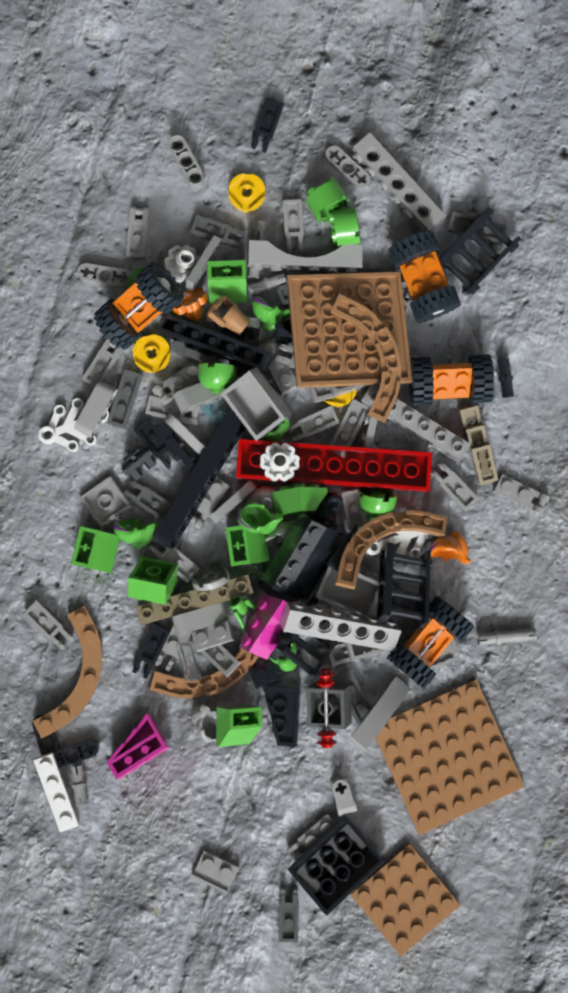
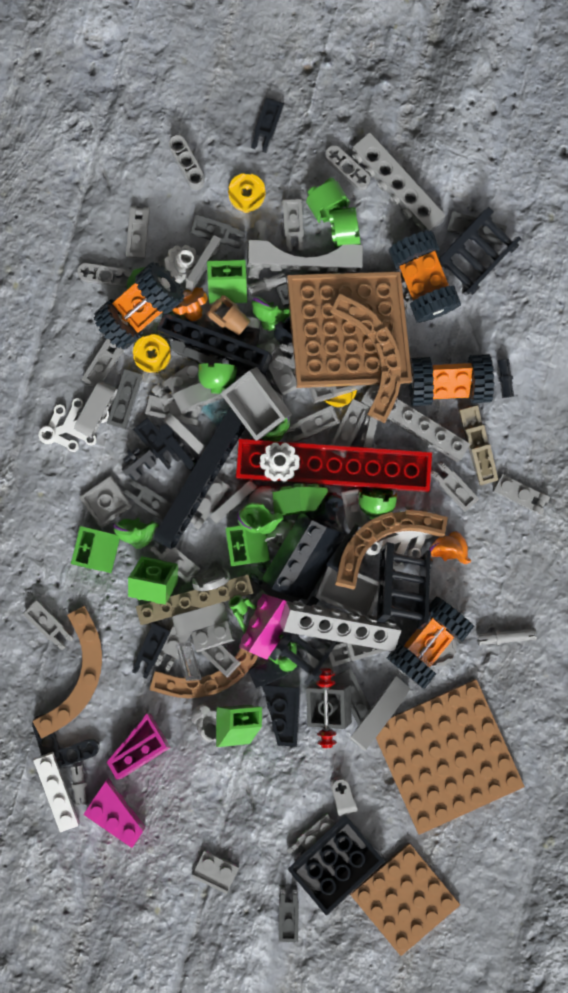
none -> dark pink wedge [83,778,145,848]

